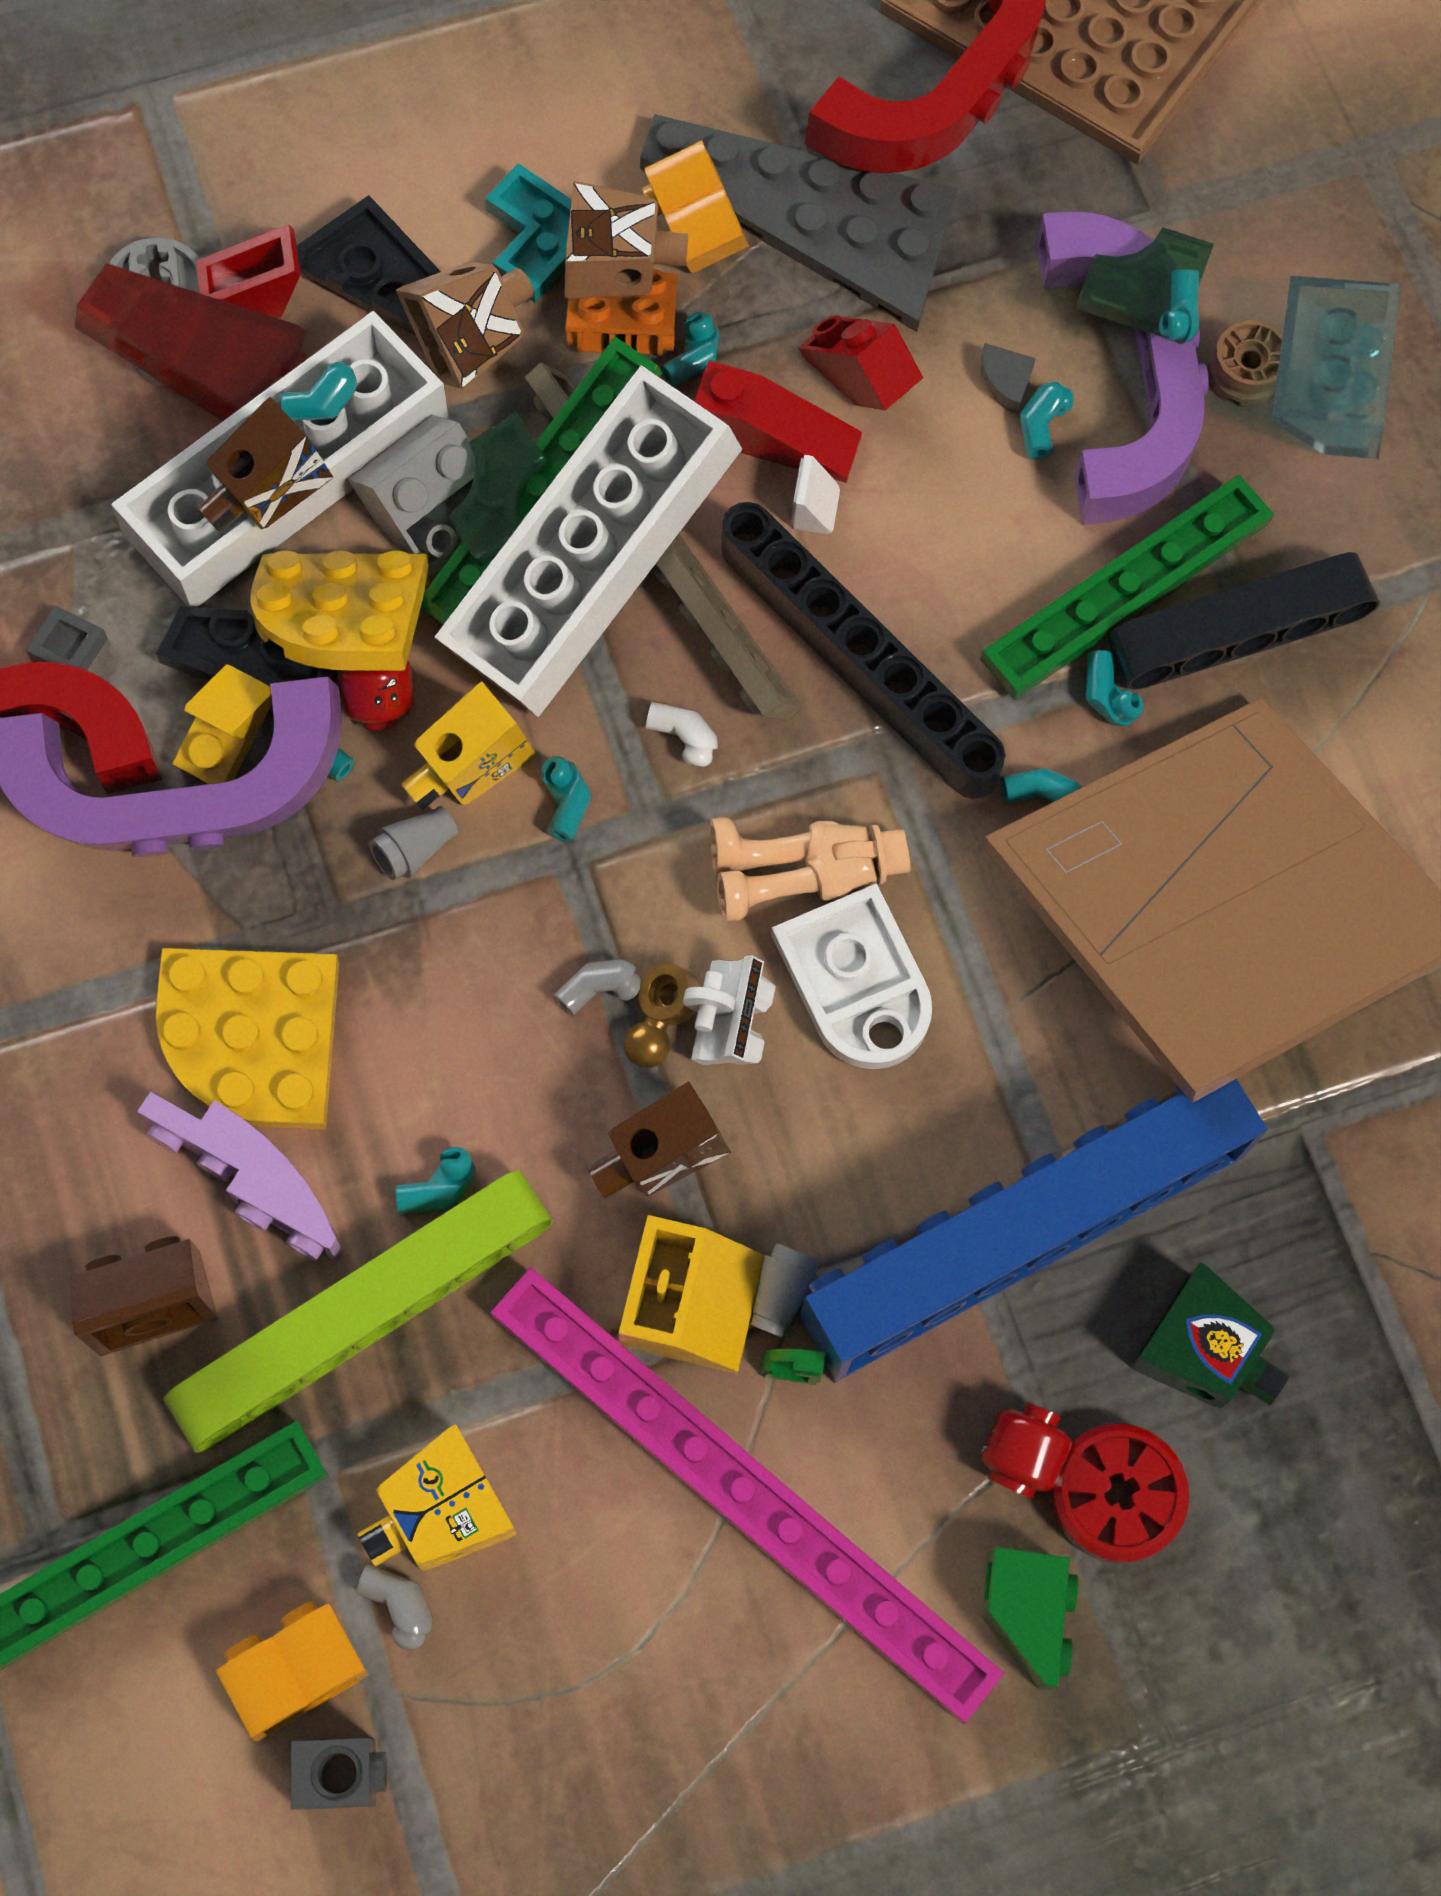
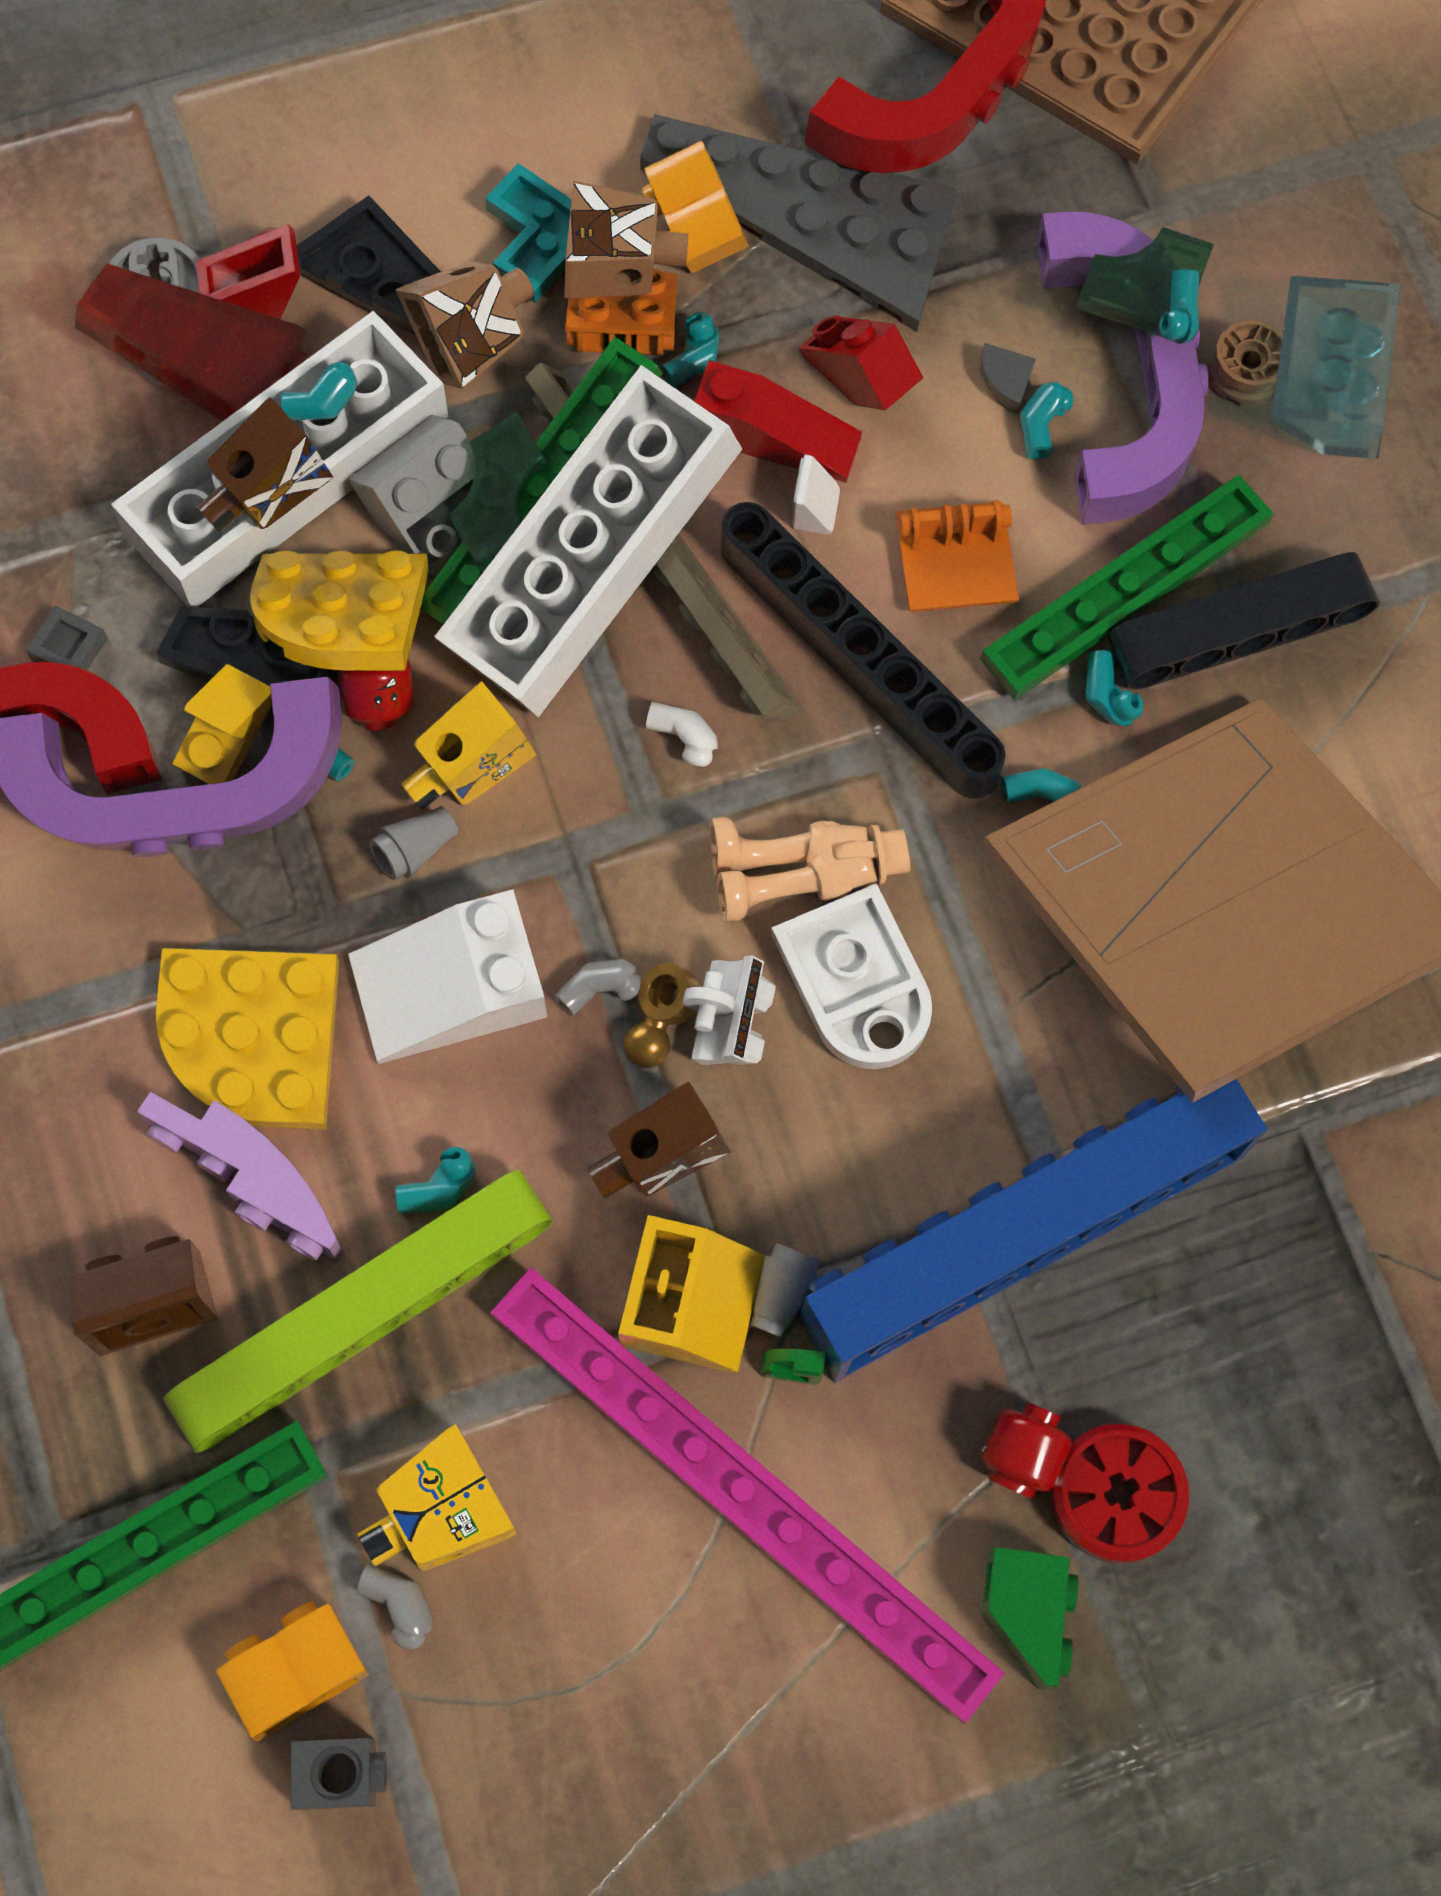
teal arm [540,756,591,843] -> none
dark green torso [1130,1262,1289,1408] -> none
none -> white slope [348,889,547,1064]
none -> orange hinge [895,500,1019,612]

